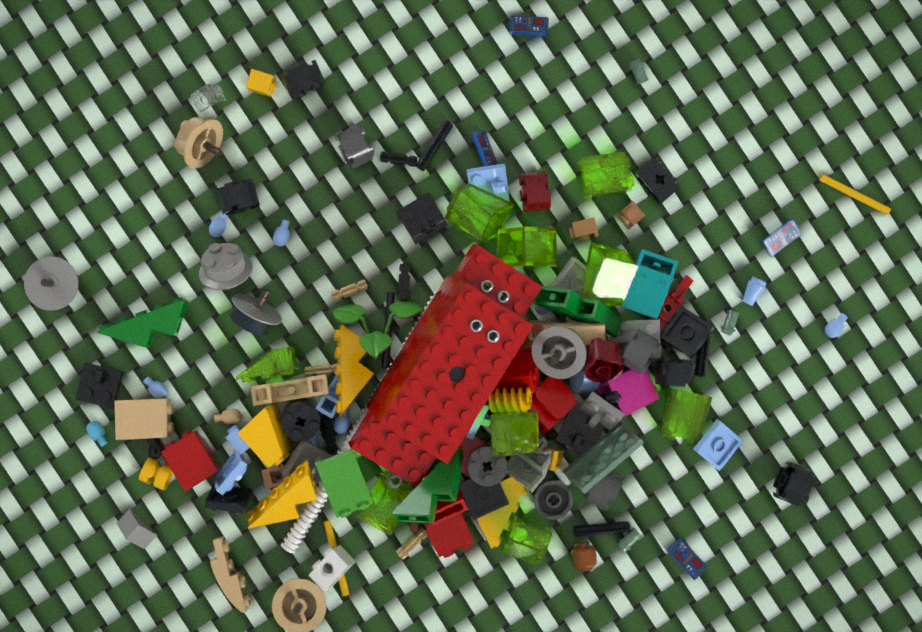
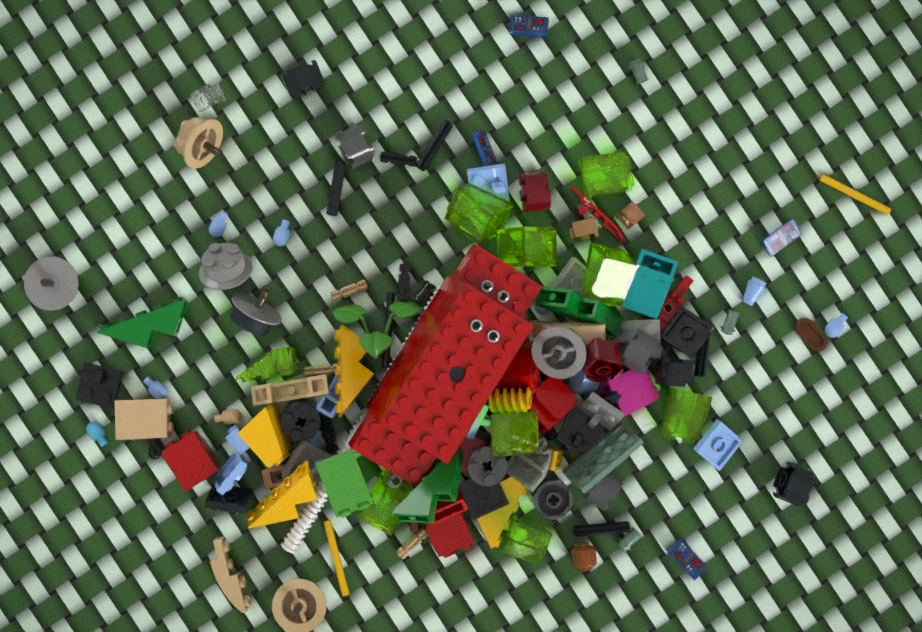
light grey slope [117,509,158,549] -> none
yellow wheel [139,457,173,491] -> none
black brick [217,179,260,215] -> none
yellow brick [246,69,277,97] -> none
white brick [309,545,356,592] -> none
light blue cylinder [333,408,351,434] -> none
black hinge [396,192,448,245] -> none
black brick [635,159,679,205] -> none
none -> black axle [326,160,346,216]
none -> black pin [413,280,436,305]
none -> red piece [570,186,625,243]
none -> reddish brown tile [794,318,827,351]

